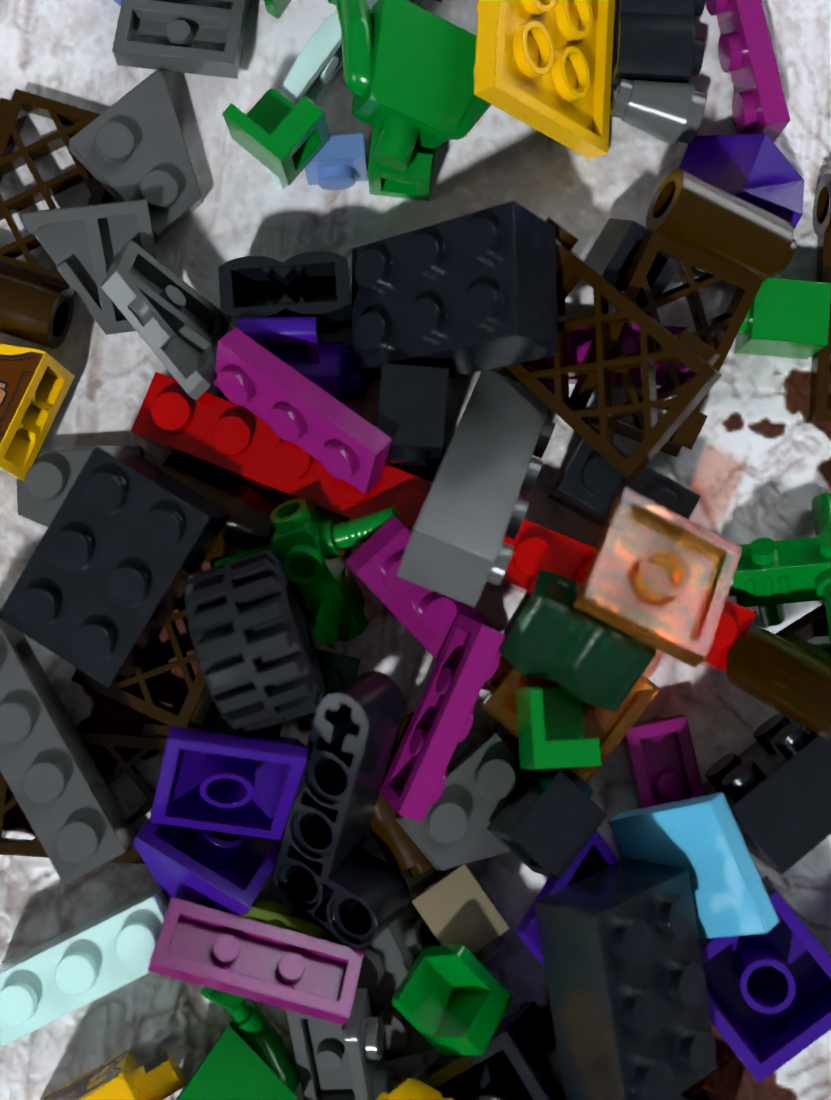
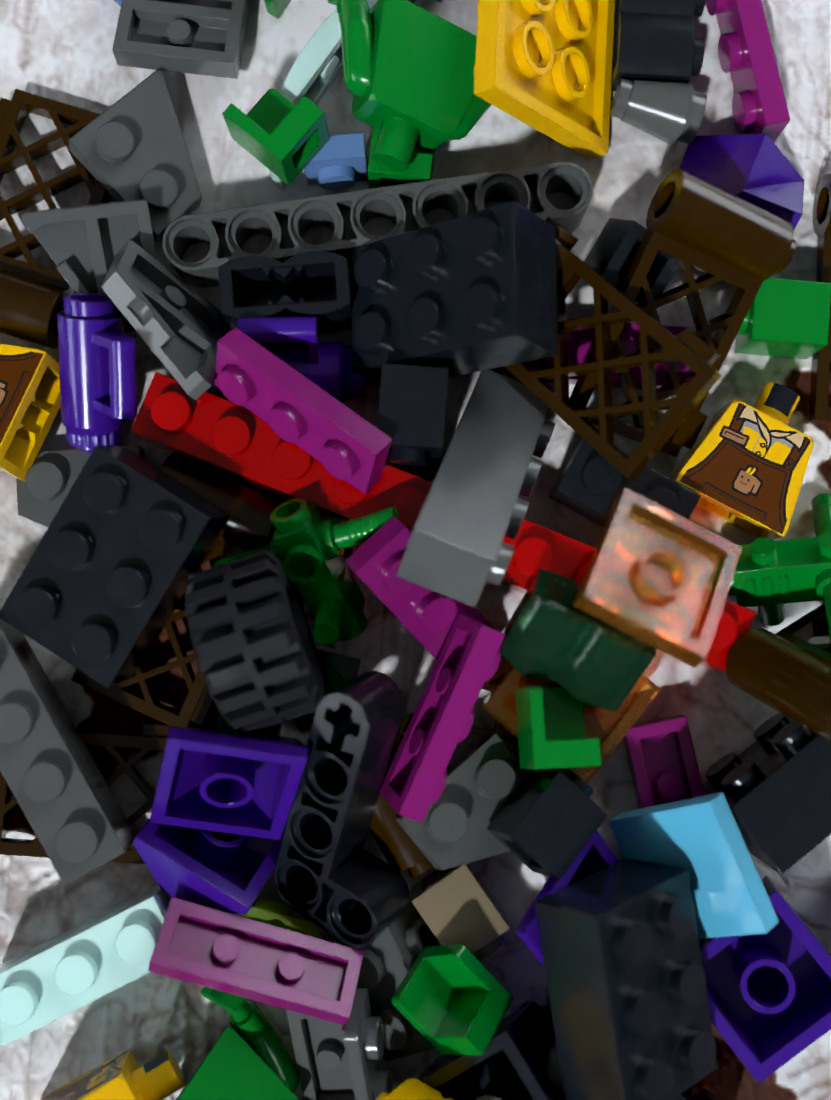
none -> dark purple piece [57,293,137,454]
none -> dark grey beam [162,162,593,288]
none -> torso [668,382,813,540]

